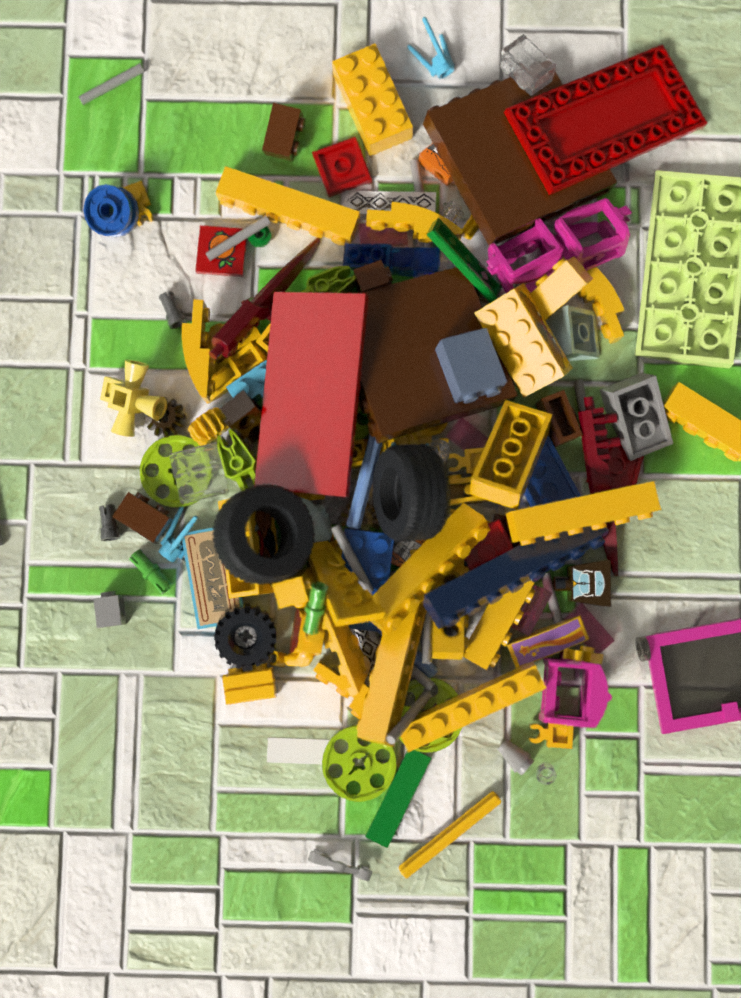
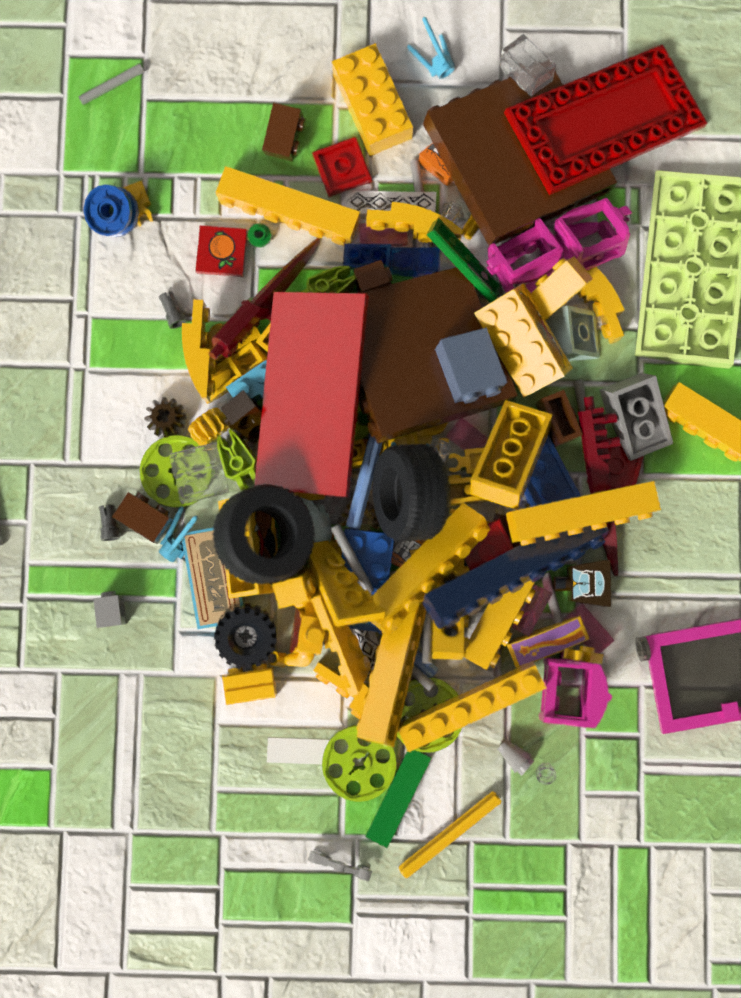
light yellow brick [100,360,167,437] -> none
bright green pin [129,549,173,595] -> none
light grey bar [205,215,271,261] -> none
bright green pin [303,582,328,635] -> none
light grey bar [386,690,432,744] -> none
yellow plate [529,723,573,749] -> none

